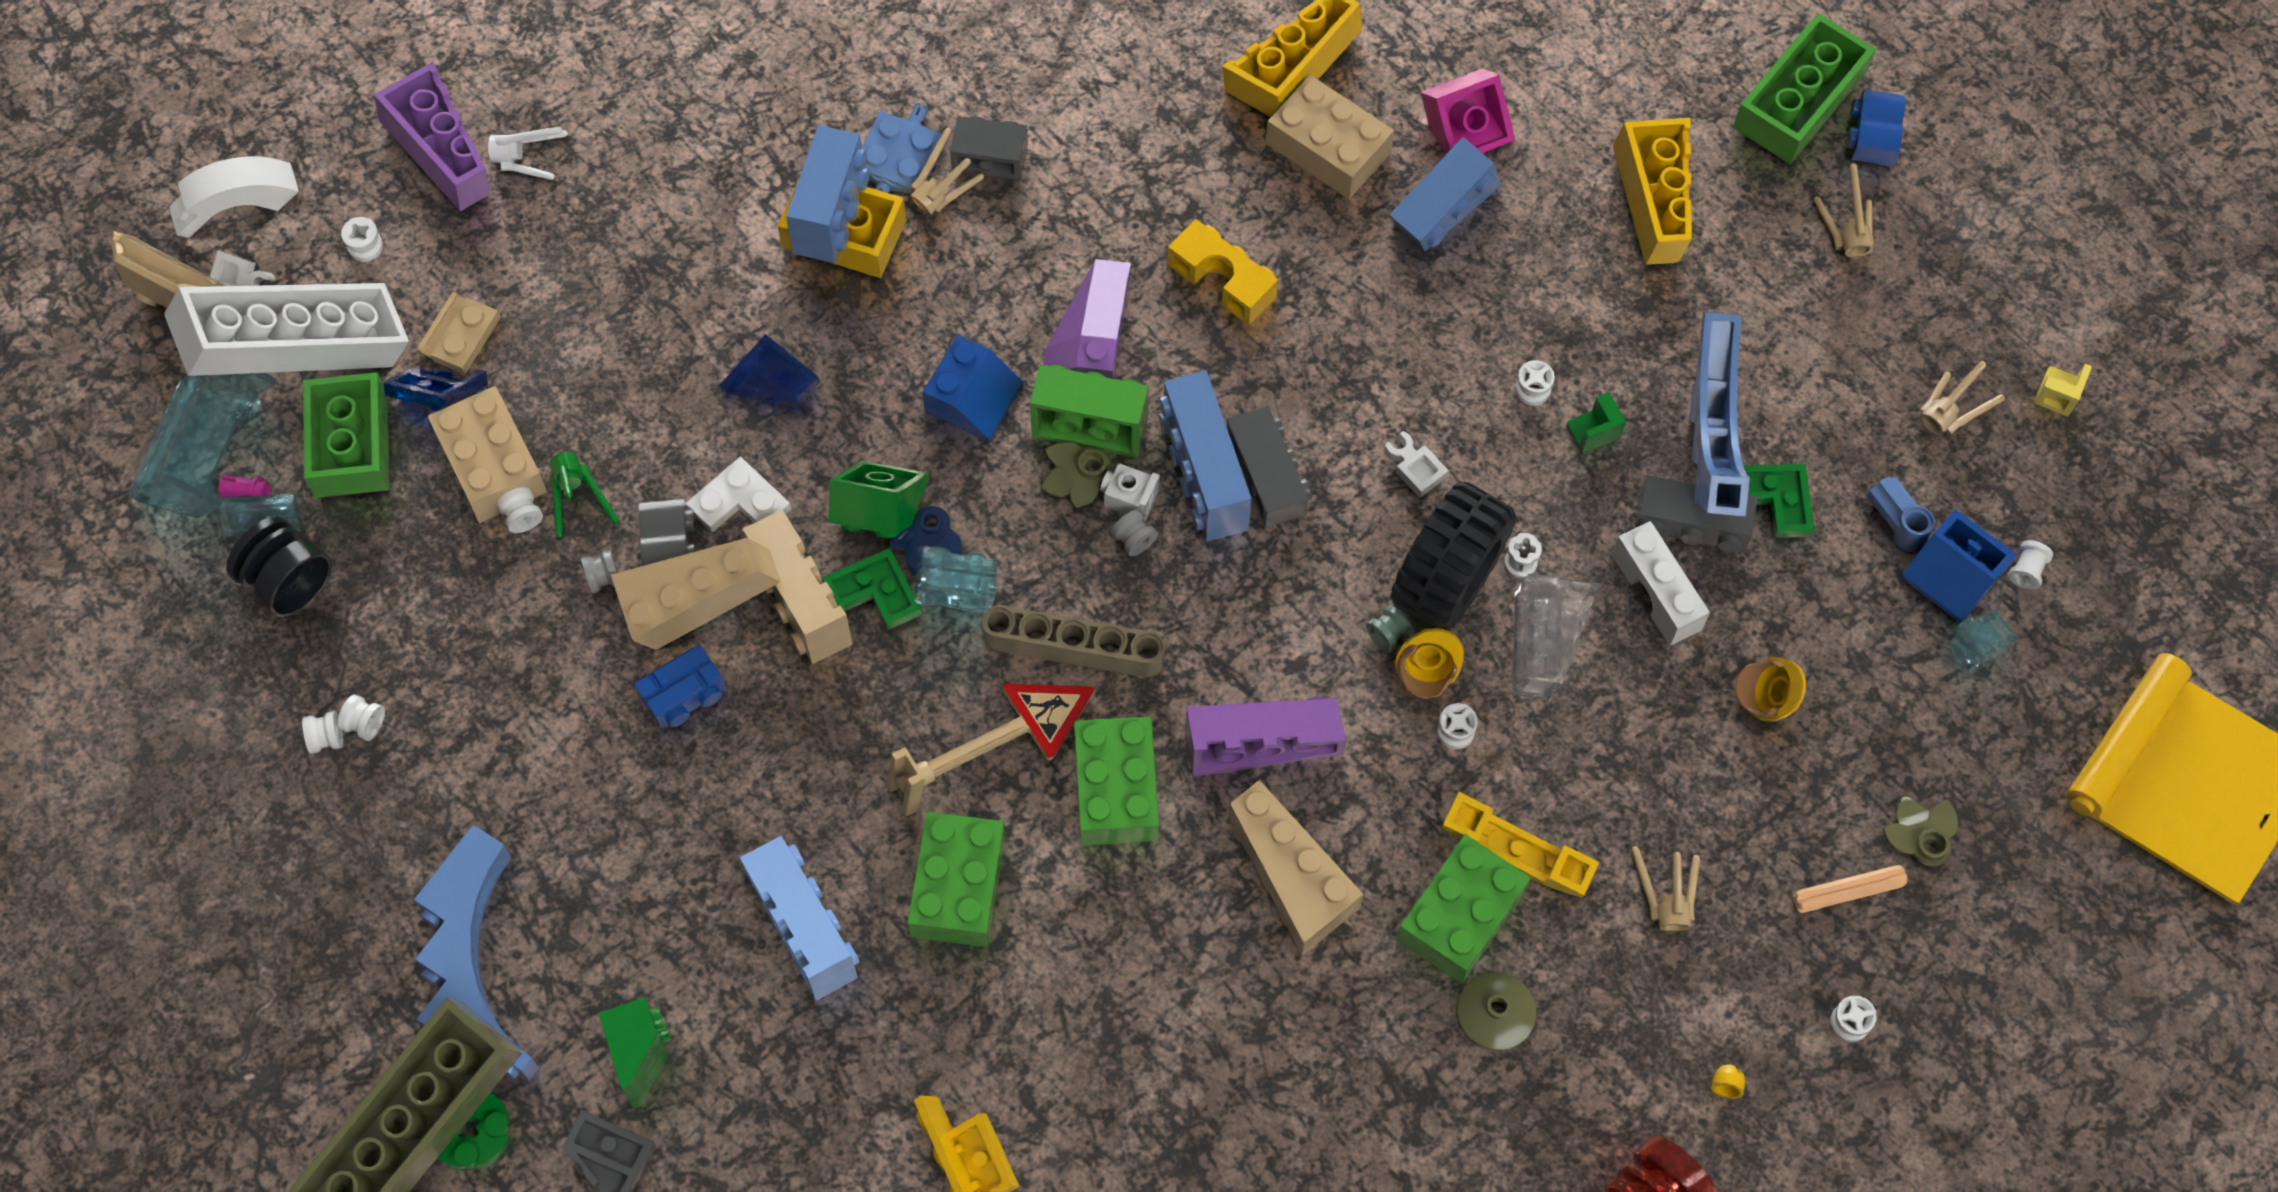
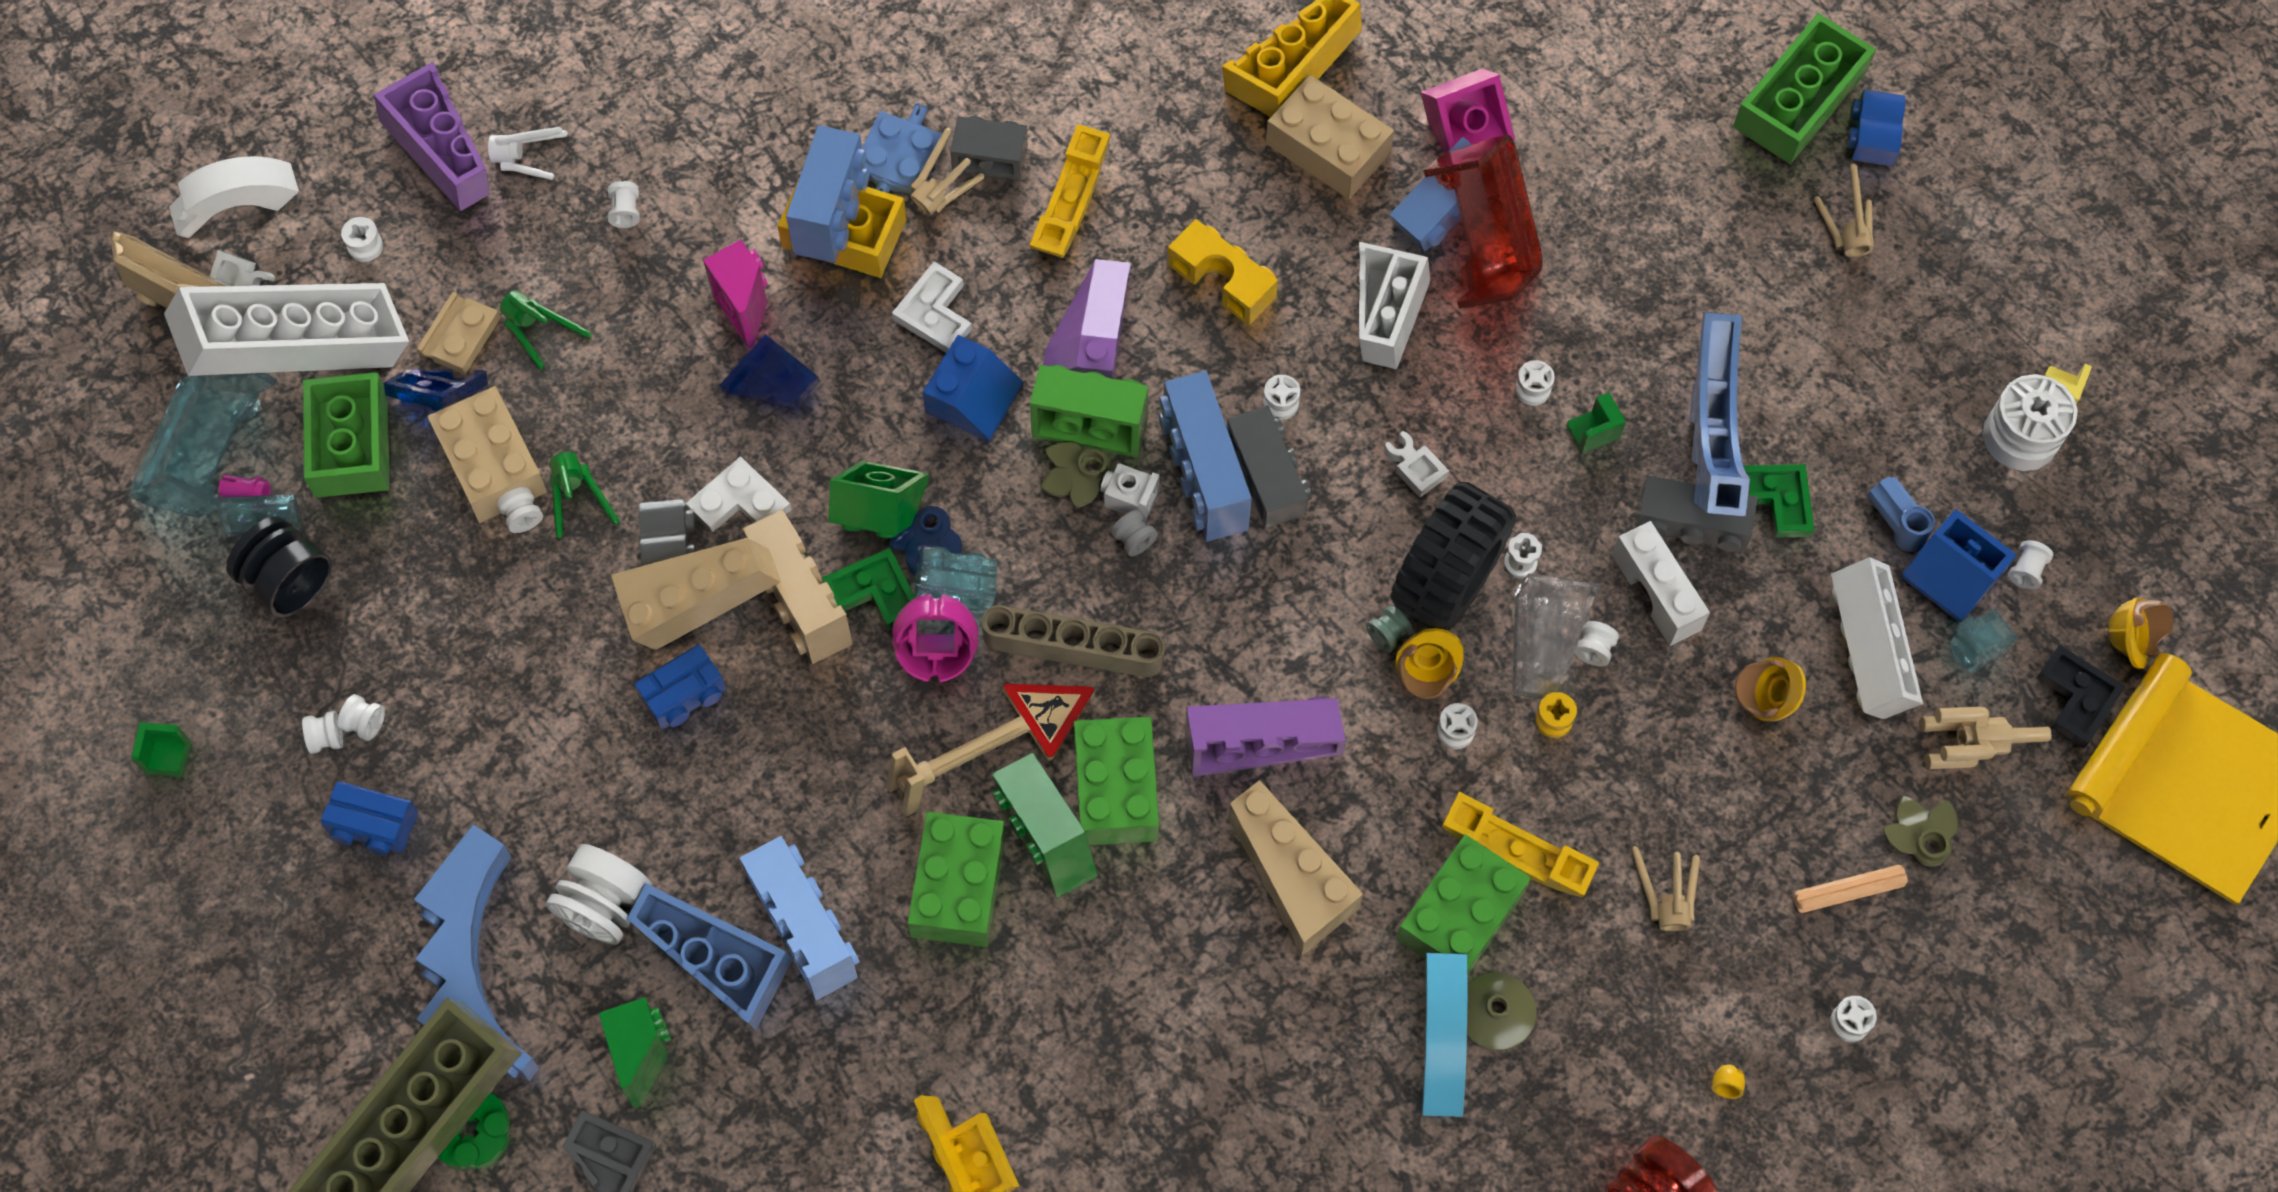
light grey wheel [581,549,618,594] -> none
yellow wedge [1613,118,1692,265] -> none
tan plant [1919,361,2005,435] -> none
none -> green panel [131,722,191,777]
none -> blue brick [321,781,418,856]
none -> green plant [500,290,591,370]
none -> white wheel [545,844,652,945]
none -> white bush [608,181,640,228]
none -> medium blue wedge [627,883,793,1030]
none -> dark pink slope [703,239,768,349]
none -> white plate [892,262,972,353]
none -> dark pink piece [892,594,978,682]
none -> wedge [991,753,1098,898]
none -> yellow slope [1029,124,1111,258]
none -> white wheel [1263,374,1300,420]
none -> white wedge [1359,242,1431,369]
none -> medium azure slope [1422,953,1468,1117]
none -> clear red windscreen [1423,135,1543,309]
none -> yellow wheel [1535,692,1577,738]
none -> white wheel [1573,621,1619,666]
none -> white brick [1831,557,1923,719]
none -> tan plant [1919,706,2052,769]
none -> white wheel [1983,374,2078,471]
none -> black plate [2037,644,2126,748]
none -> piece [2108,597,2173,669]

